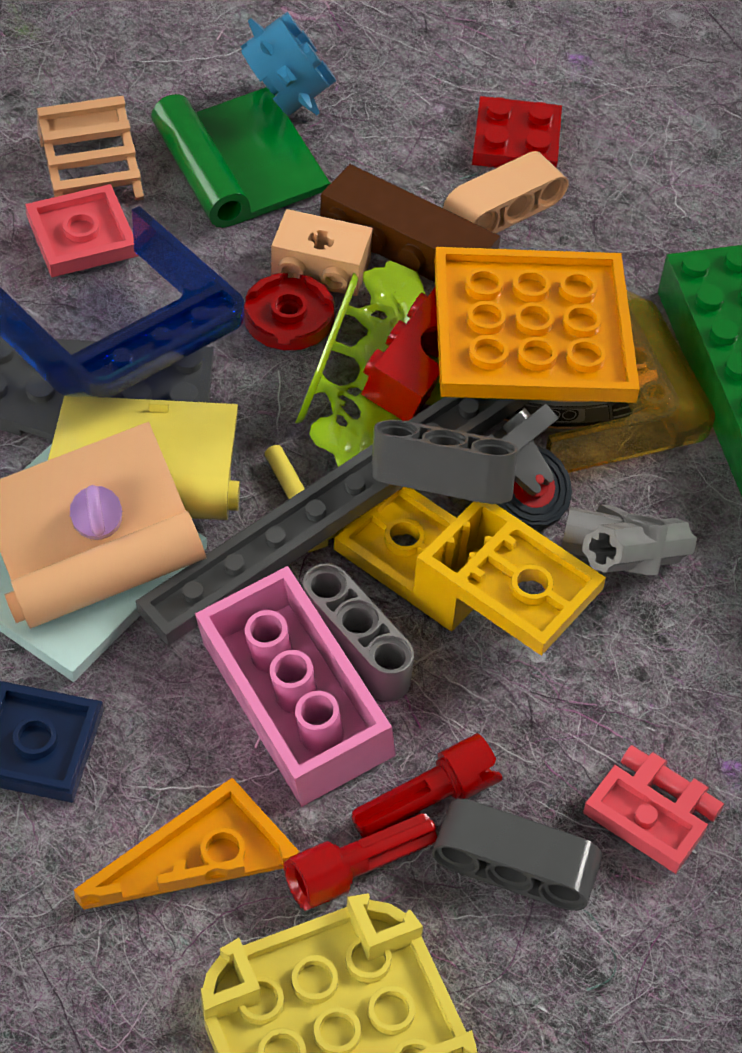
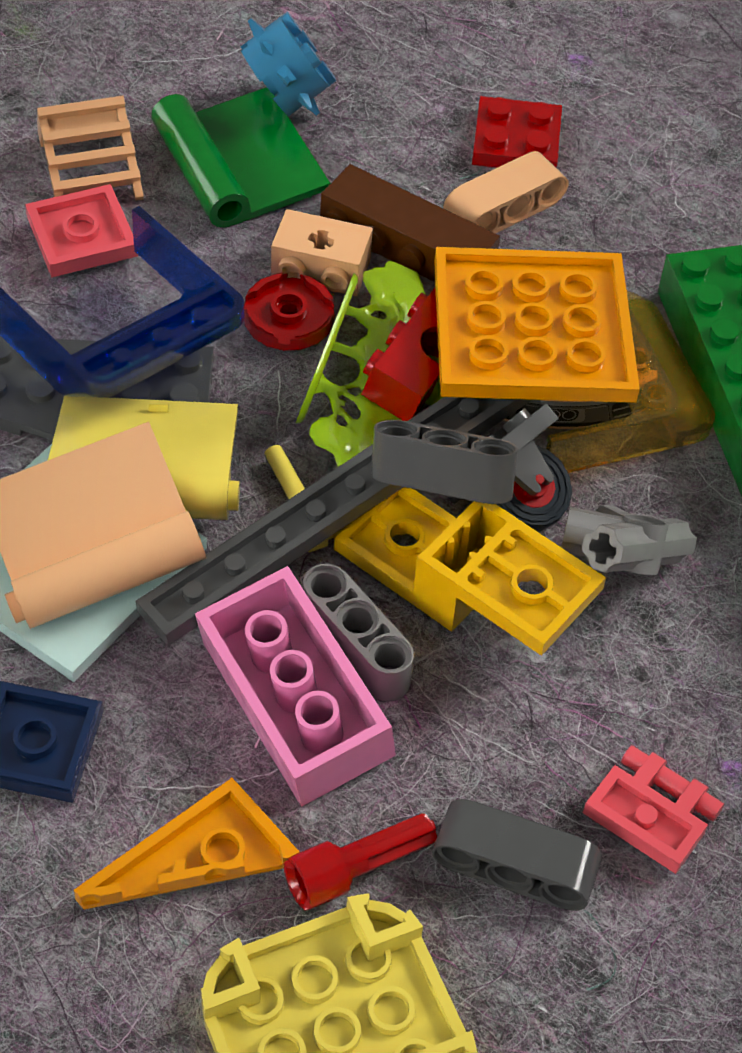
lavender tile [70,485,123,540] -> none
red piece [351,733,502,838] -> none

